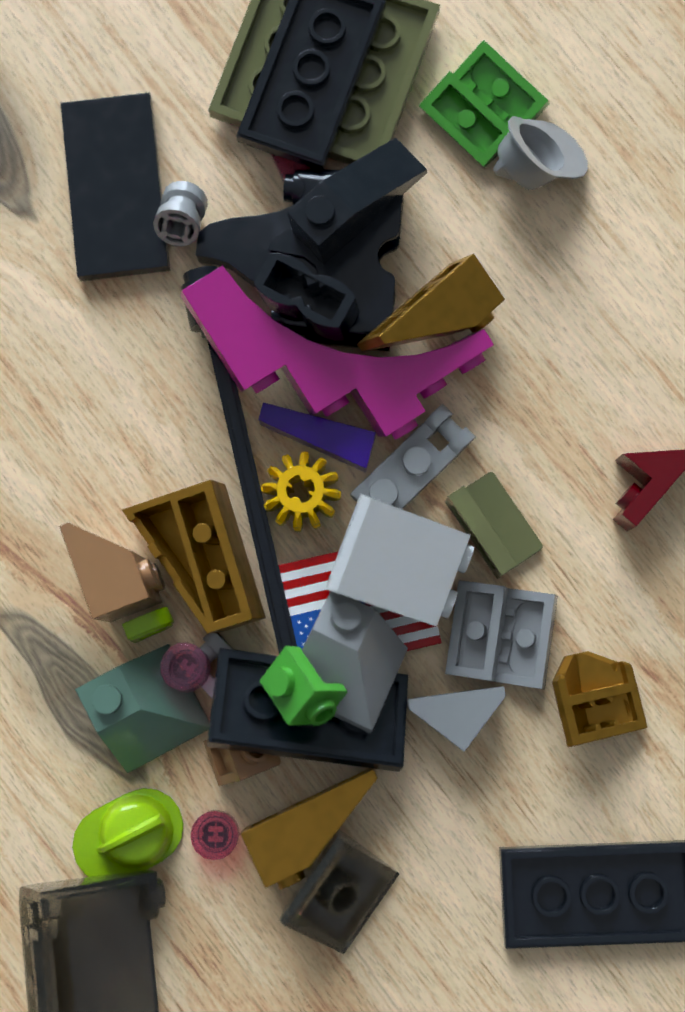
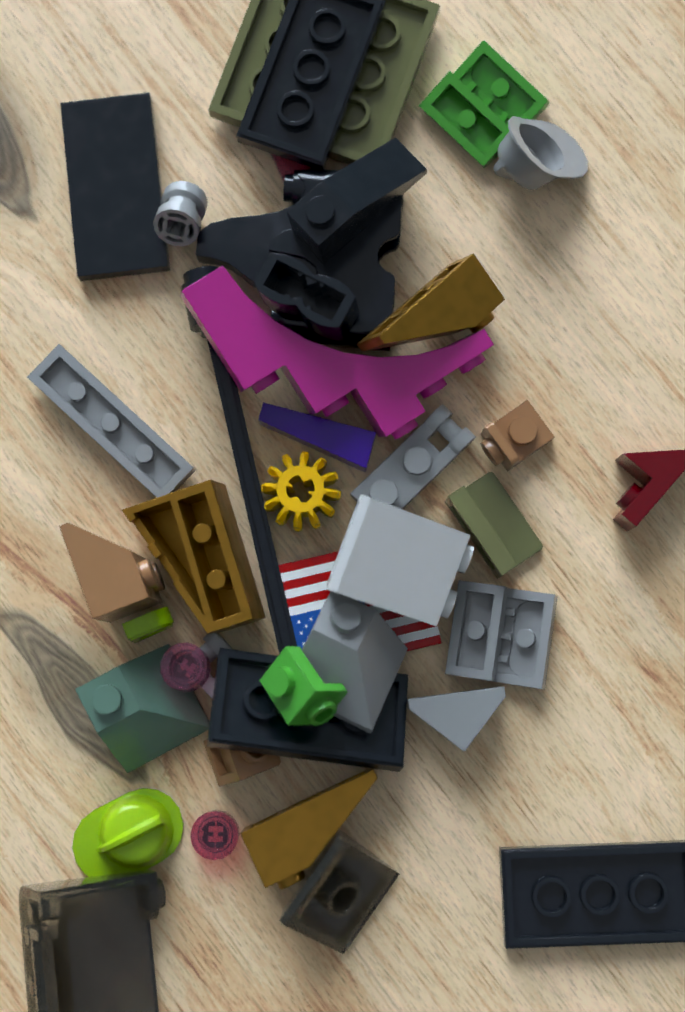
pearl gold slope [552,651,648,747] -> none
none -> light grey plate [27,344,196,498]
none -> medium nougat bracket [480,400,555,472]

